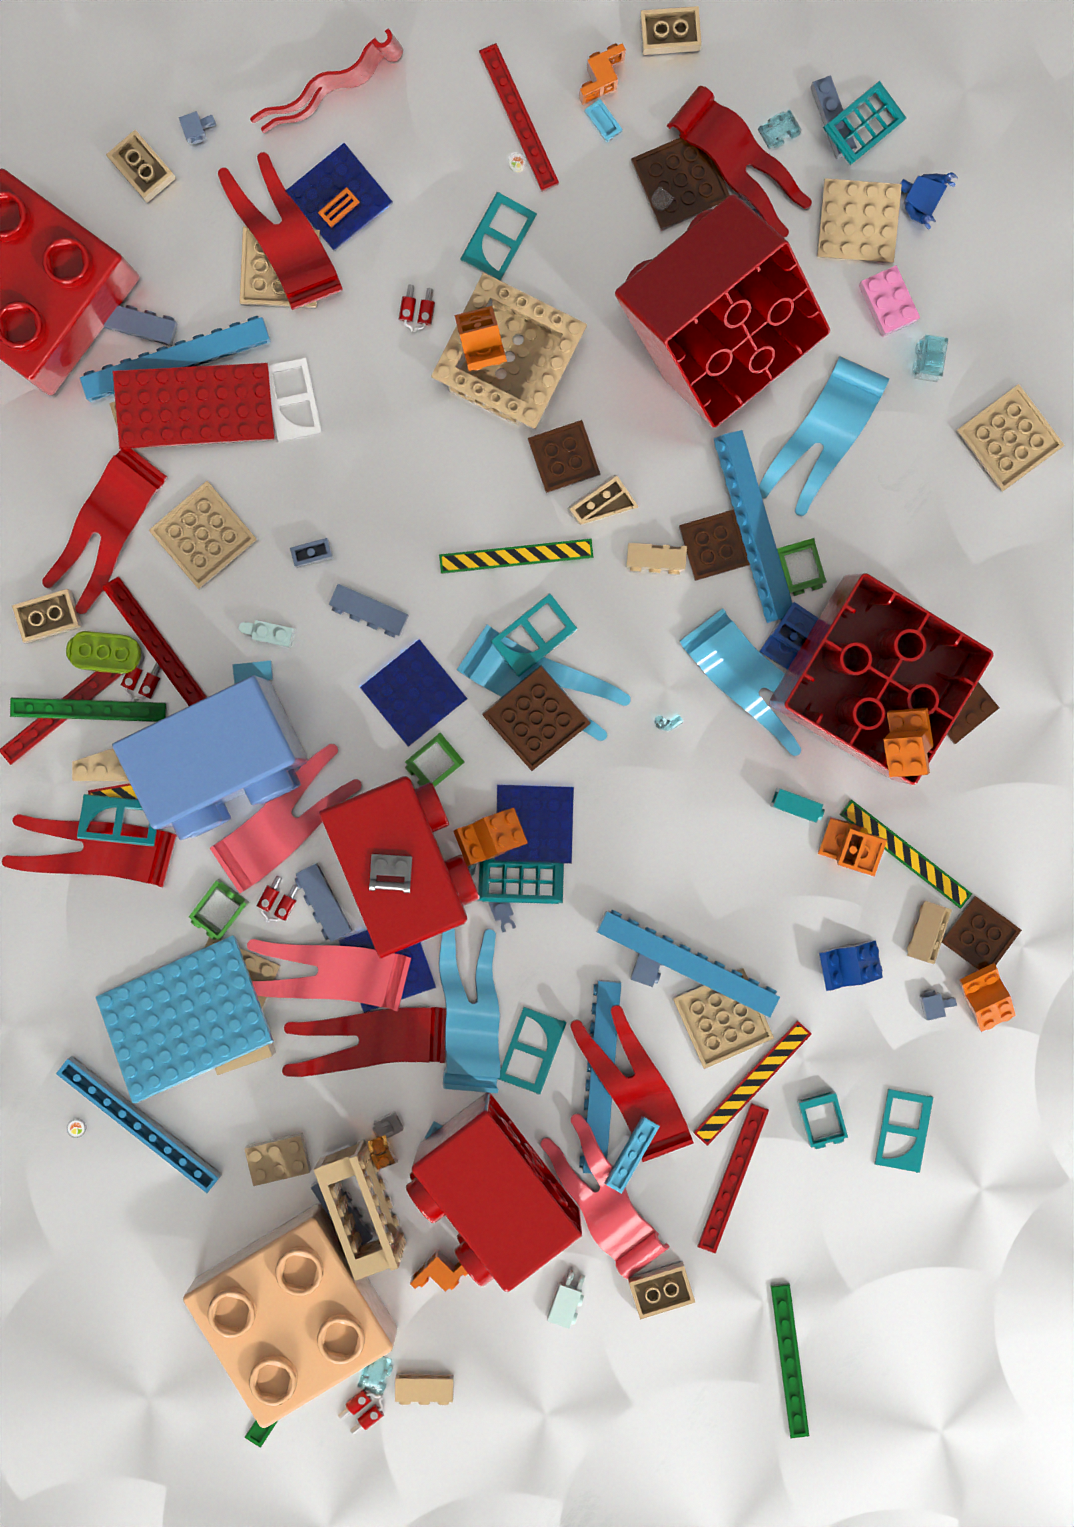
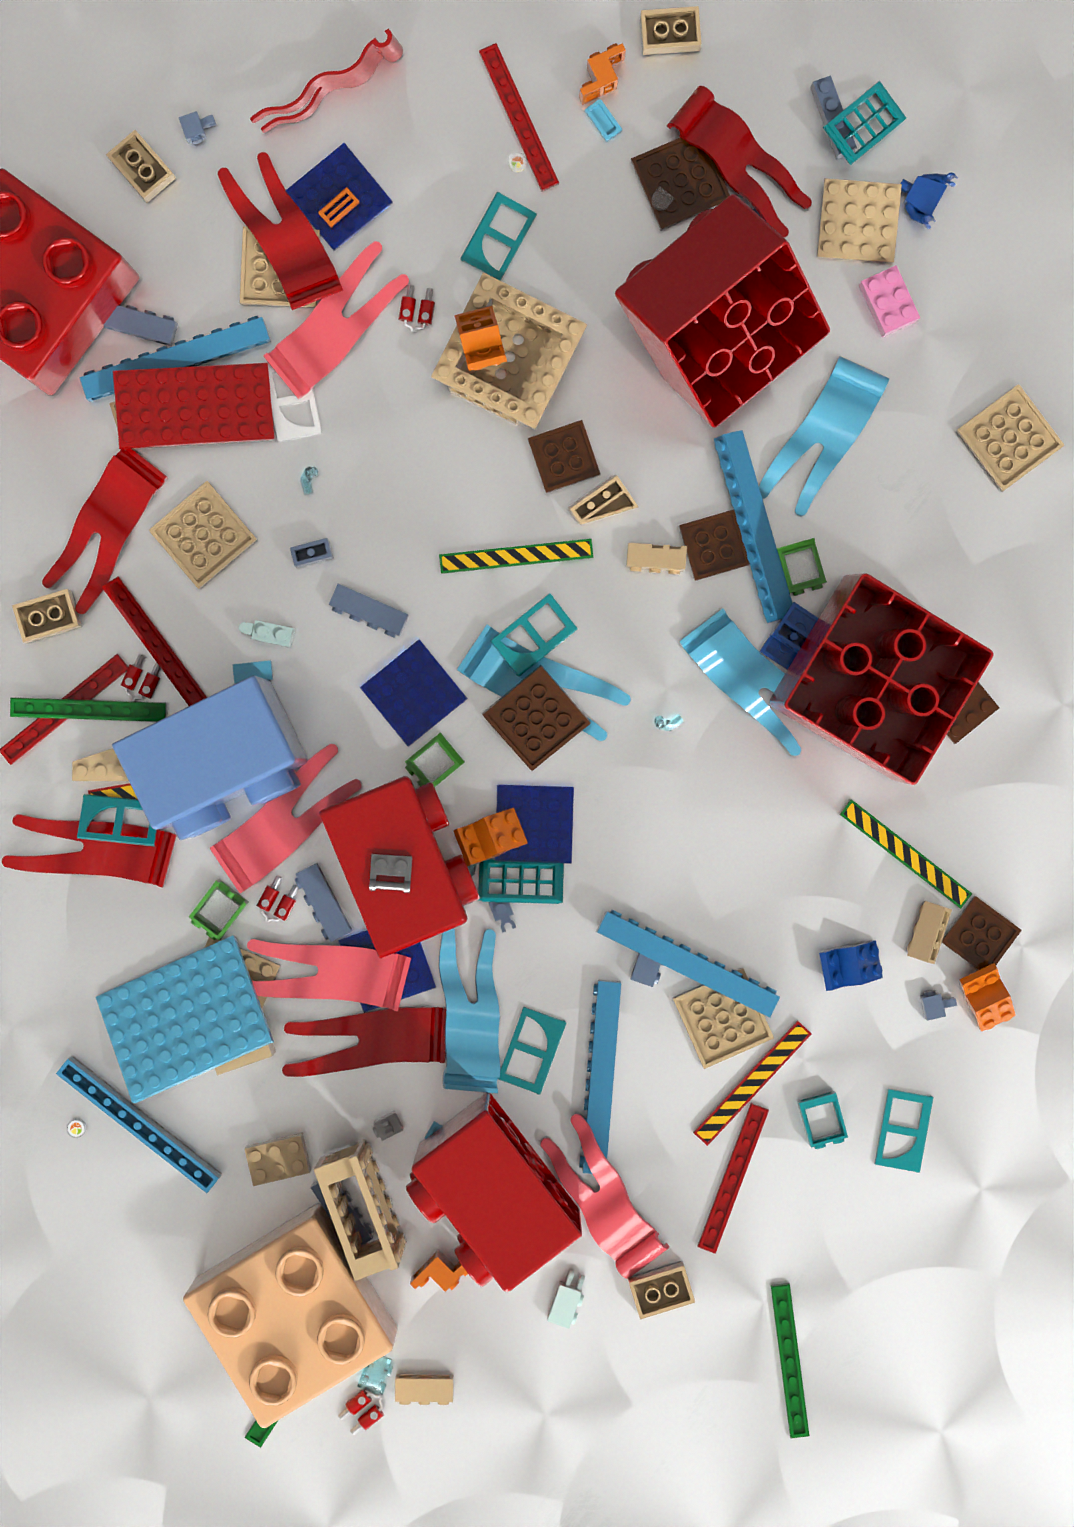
lime tile [66,631,141,674] -> none
clear orange slope [368,1135,398,1170] -> none
red flag [570,1005,694,1162] -> none
medium azure tile [604,1116,660,1194] -> none
clear light blue cylinder [758,109,802,149] -> none
teal window [770,788,825,823] -> none
orange bracket [818,817,887,877] -> none
orange bracket [883,708,933,777] -> none
clear light blue brick [912,335,948,382] -> none
none -> coral flag [263,241,409,399]
none -> clear light blue arm [300,466,318,495]

